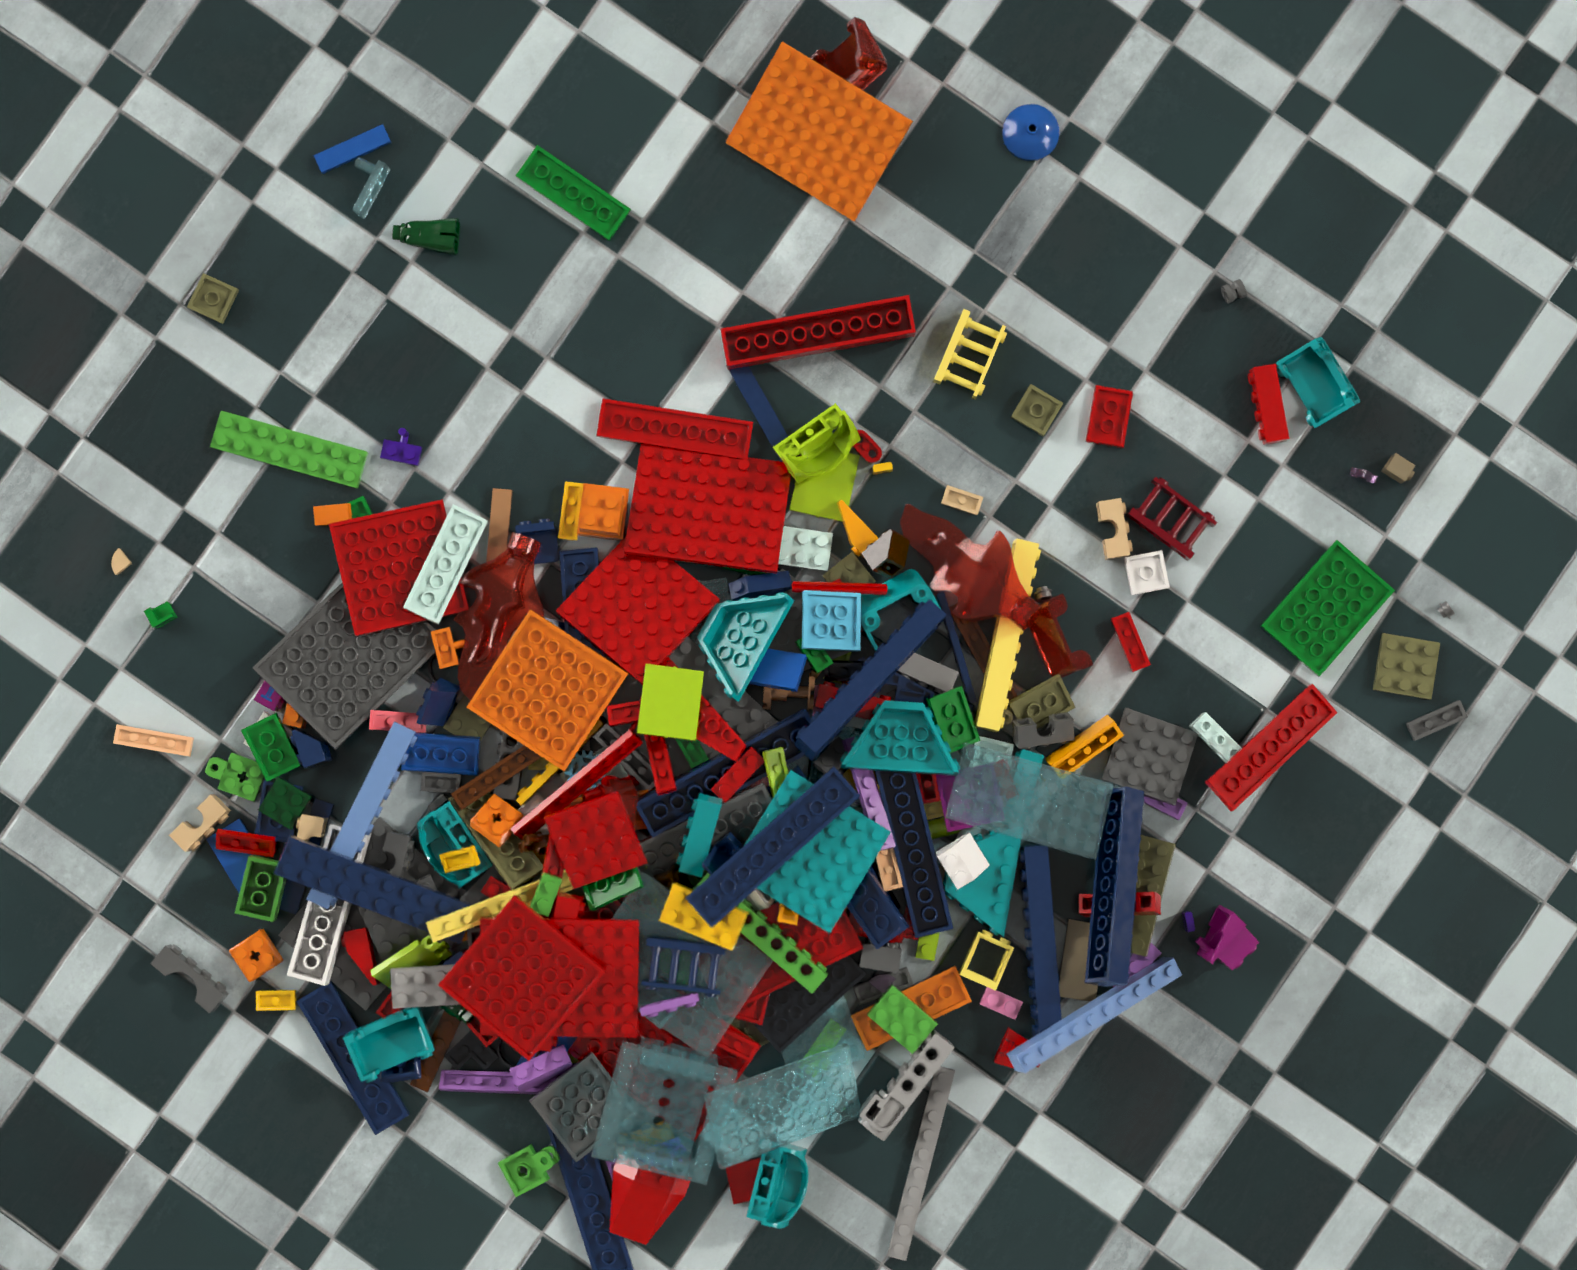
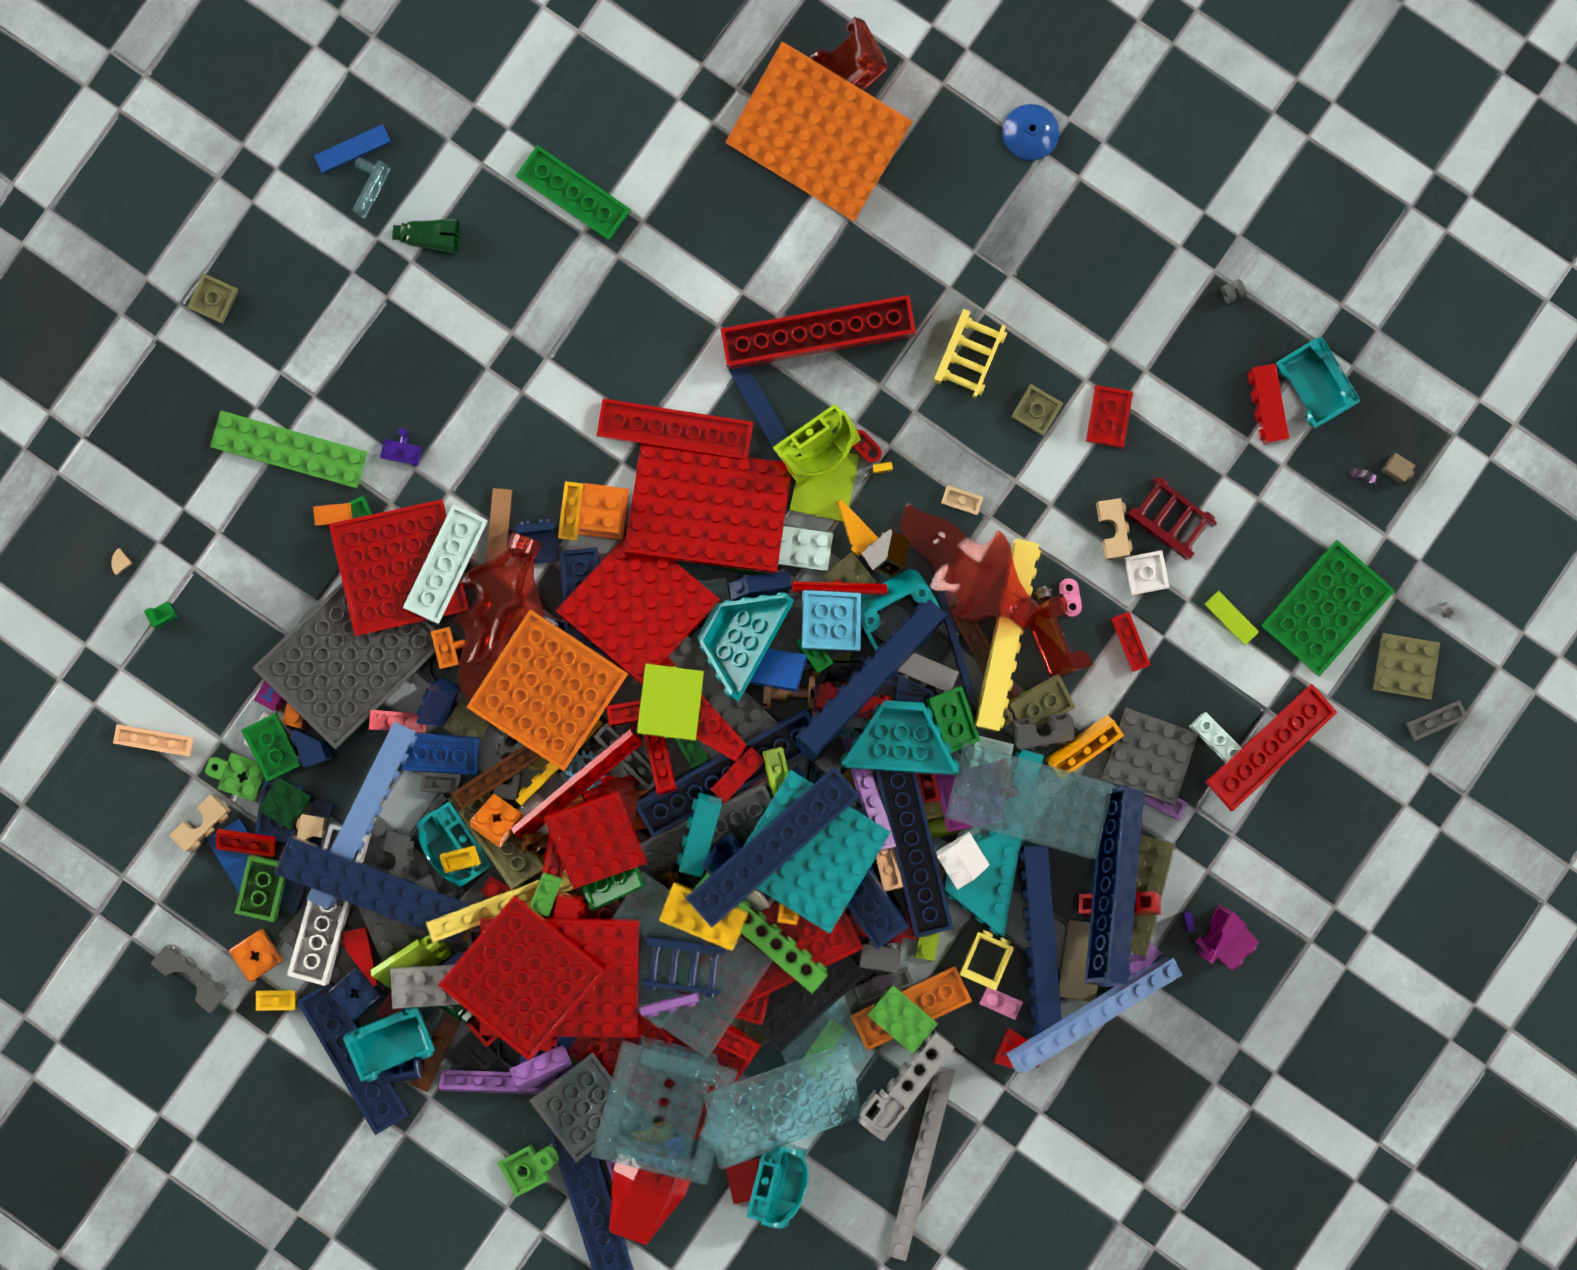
none -> dark blue brick [328,966,384,1020]
none -> bright pink plate [1059,578,1082,617]
none -> lime tile [1204,591,1259,646]

